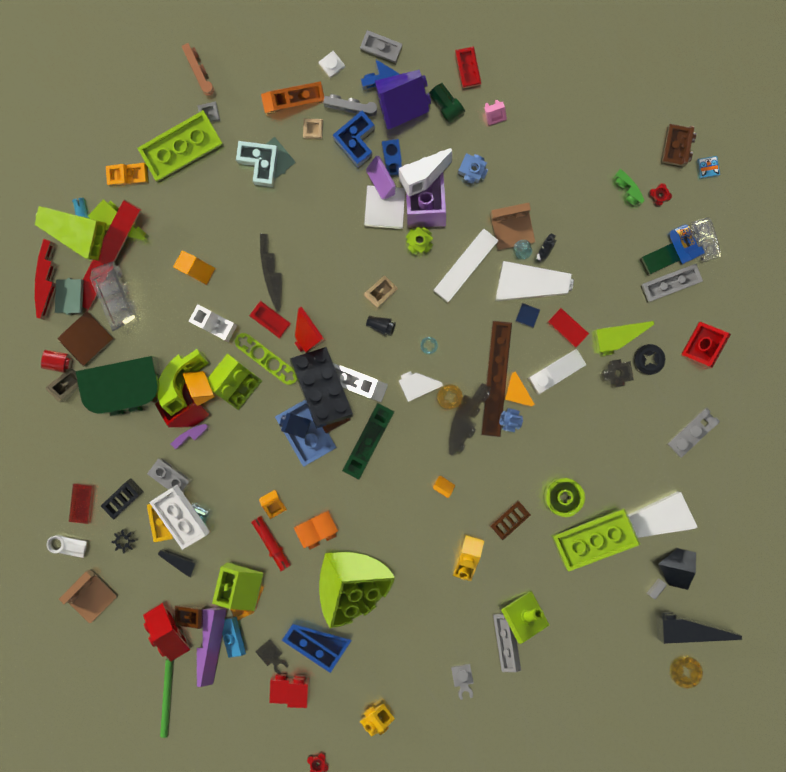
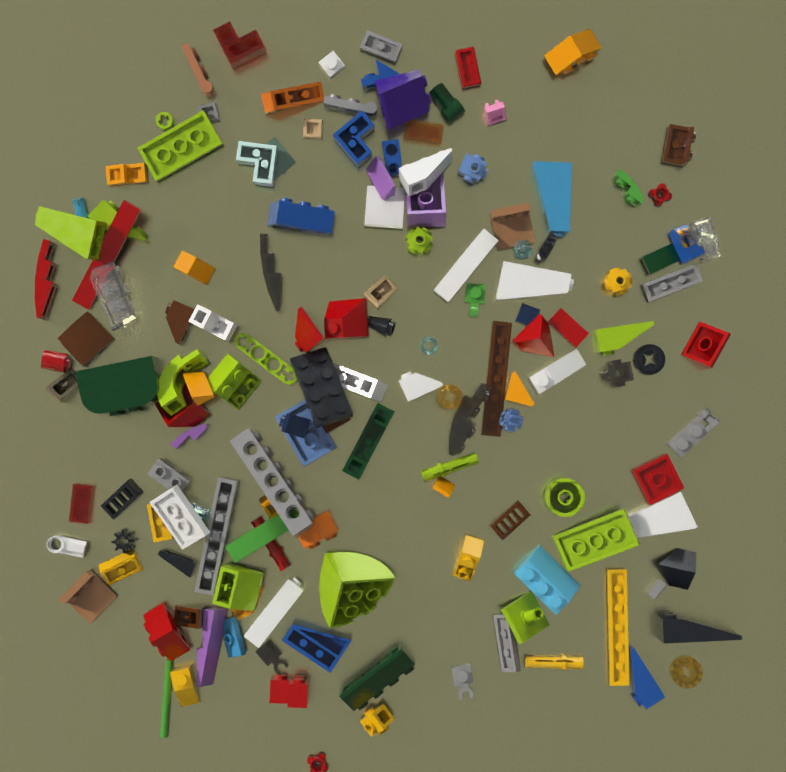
sand green piece [55,278,84,315] -> none
red tile [249,301,291,339] -> none
tile [697,156,720,179] -> none
none -> yellow slope [99,549,143,586]
none -> lime bush [155,112,174,130]
none -> reddish brown slope [165,300,195,345]
none -> yellow slope [170,665,200,707]
none -> light grey brick [194,477,239,596]
none -> clear red brick [213,21,266,69]
none -> bright green slope [225,509,299,563]
none -> light grey brick [230,428,315,538]
none -> white slope [244,577,304,648]
none -> blue wedge [267,198,335,235]
none -> red slope [324,298,369,340]
none -> dark green slope [339,643,415,711]
none -> clear orange plate [403,120,444,145]
none -> lime pin [421,452,479,482]
none -> bright green plate [465,283,486,317]
none -> red slope [513,314,555,357]
none -> medium azure slope [513,545,581,615]
none -> yellow pin [525,655,584,671]
none -> dark azure slope [532,161,572,237]
none -> light orange brick [544,29,602,75]
none -> yellow brick [604,267,633,296]
none -> yellow plate [607,569,630,686]
none -> blue slope [629,646,665,709]
none -> red plate [632,454,684,505]

